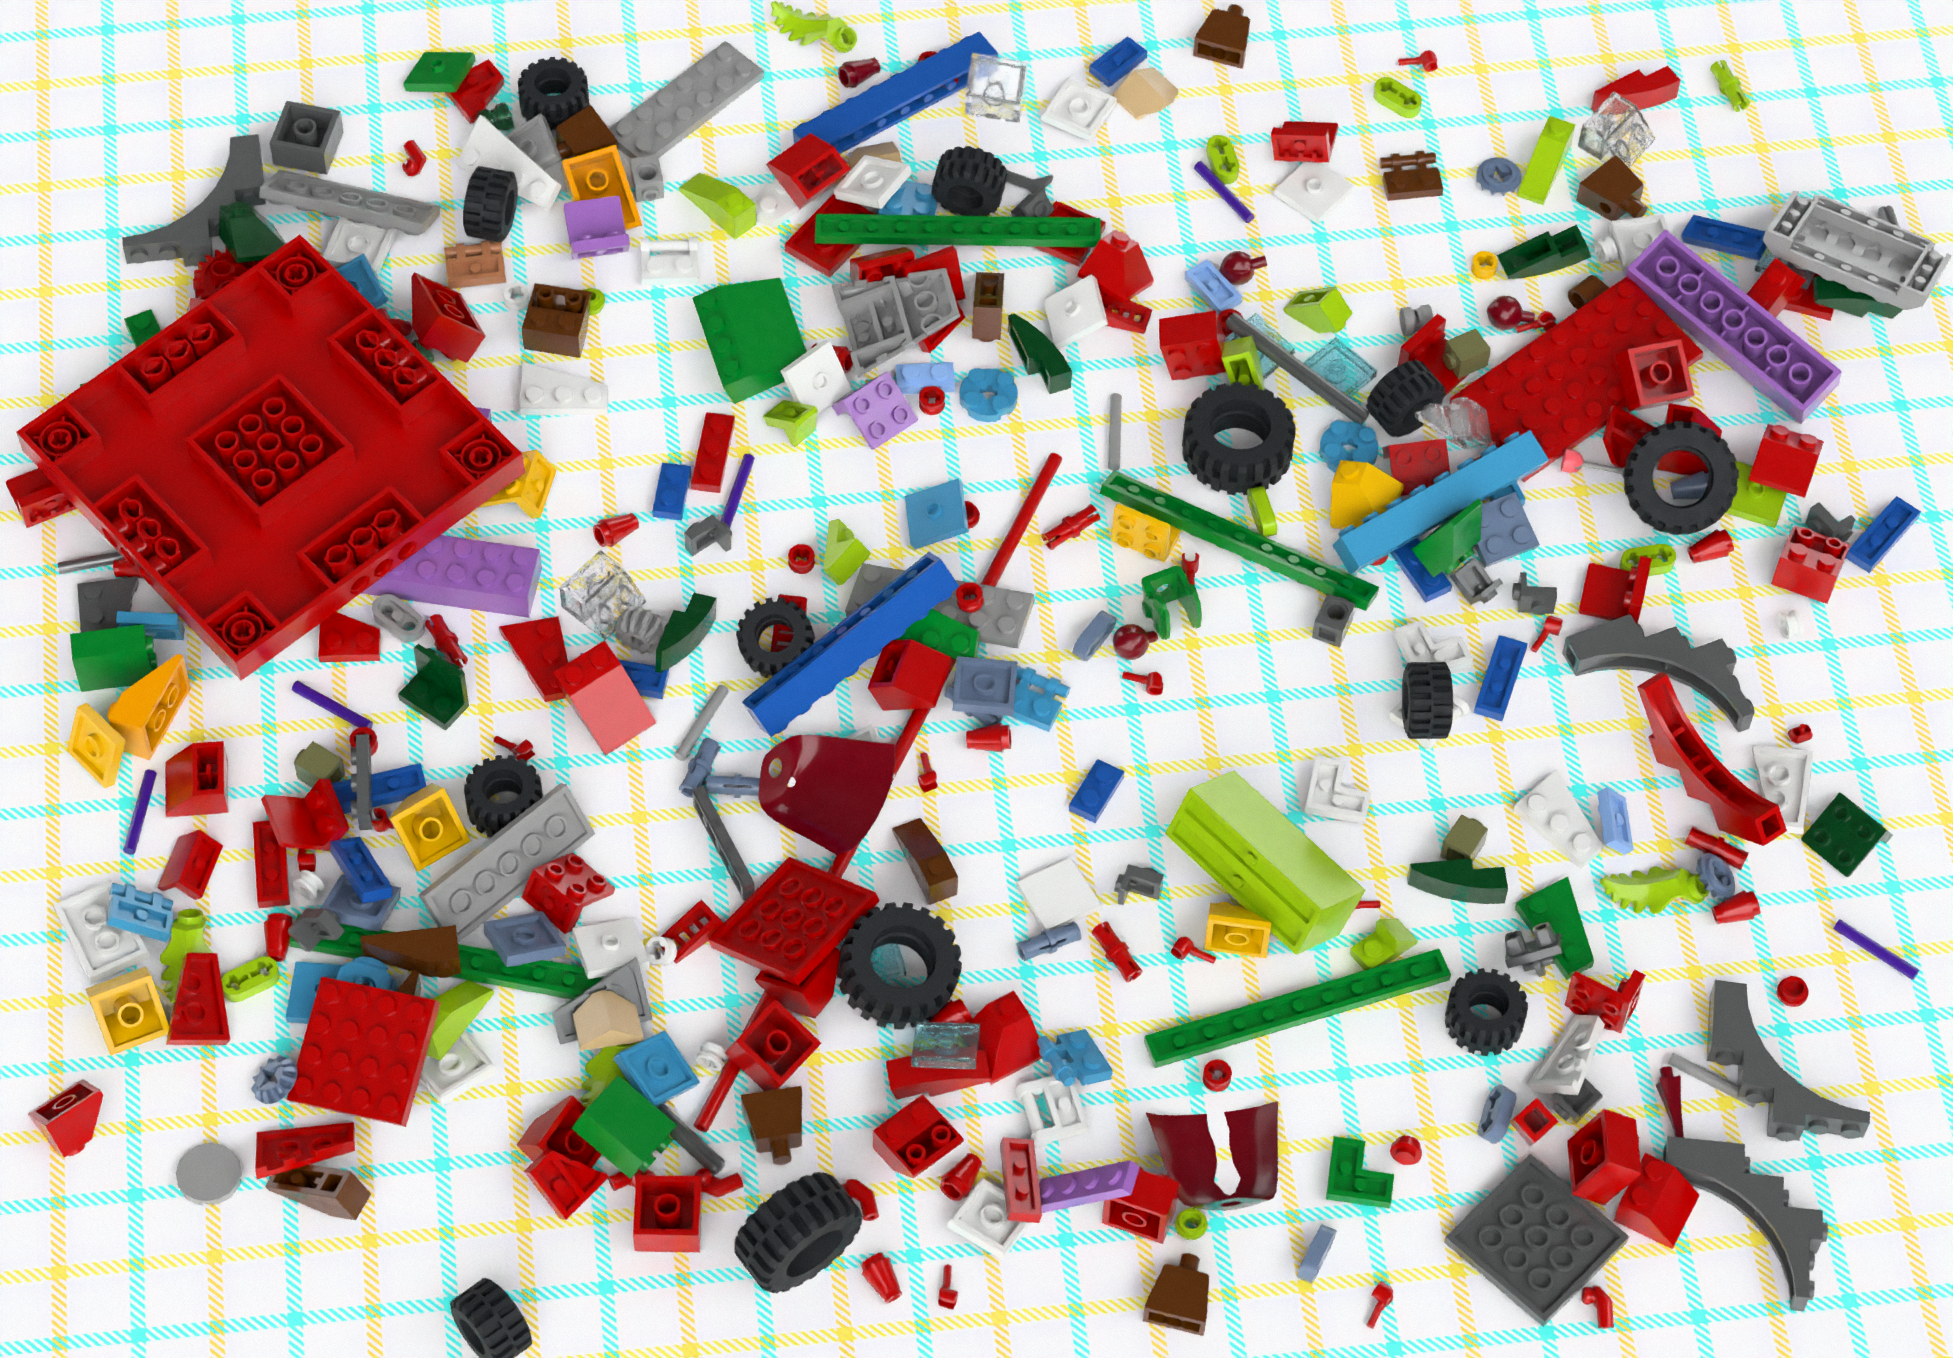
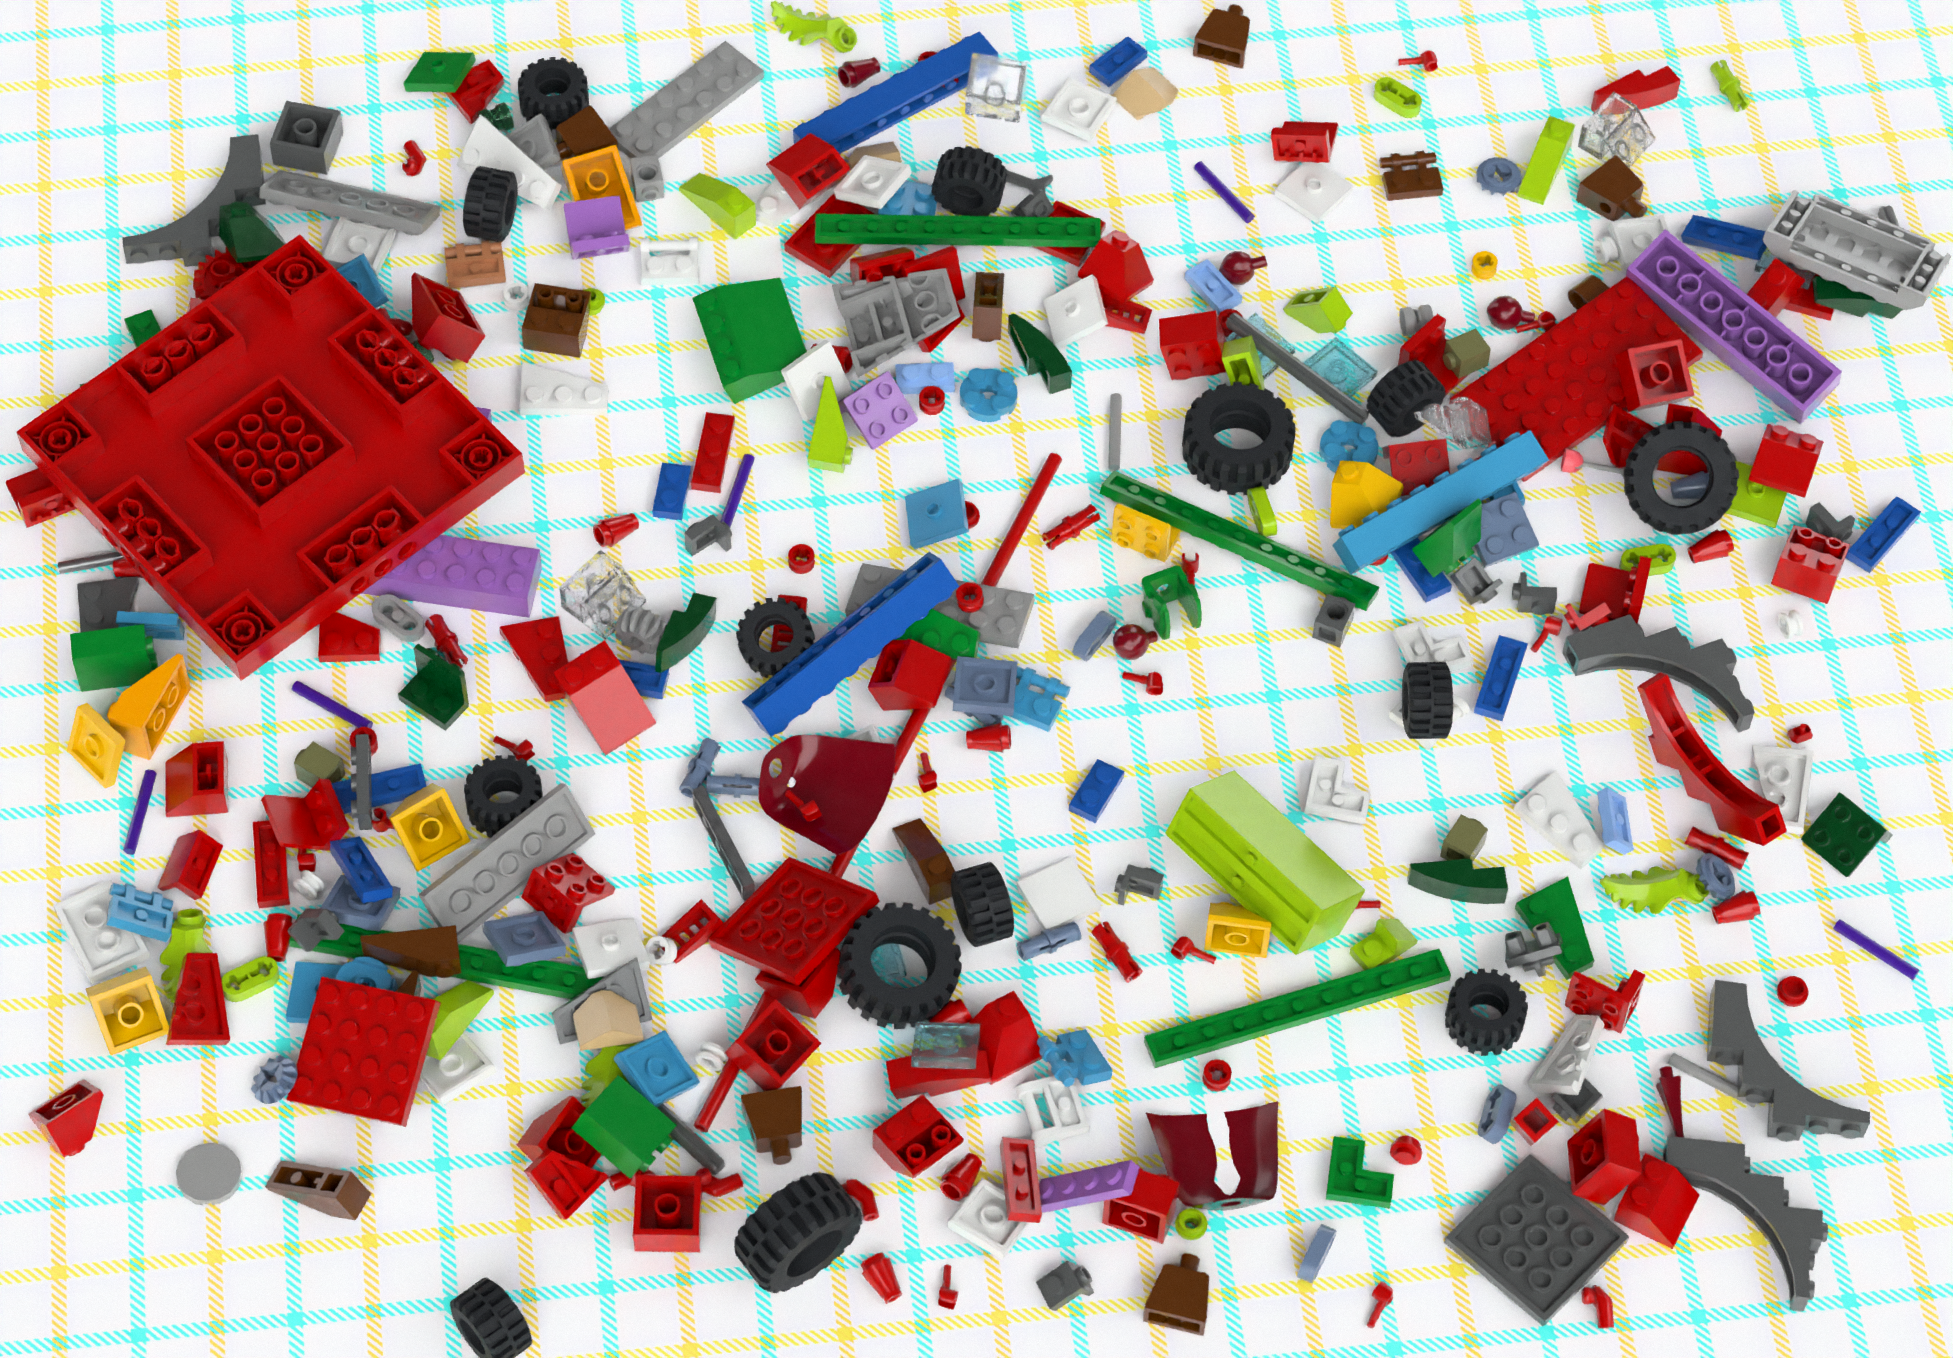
red wing [255,1122,355,1180] -> none
yellow bracket [479,449,557,519] -> none
light grey bar [674,685,729,761] -> none
lime slope [762,400,818,447] -> none
lime slope [823,519,871,586] -> none
lime beam [1206,135,1240,184] -> none
dark green slope [1497,225,1591,280] -> none
none -> red hand [785,790,822,822]
none -> lime slope [807,376,853,473]
none -> black tyre [951,861,1014,947]
none -> dark grey bracket [1036,1261,1094,1311]
none -> bracket [1563,602,1612,632]

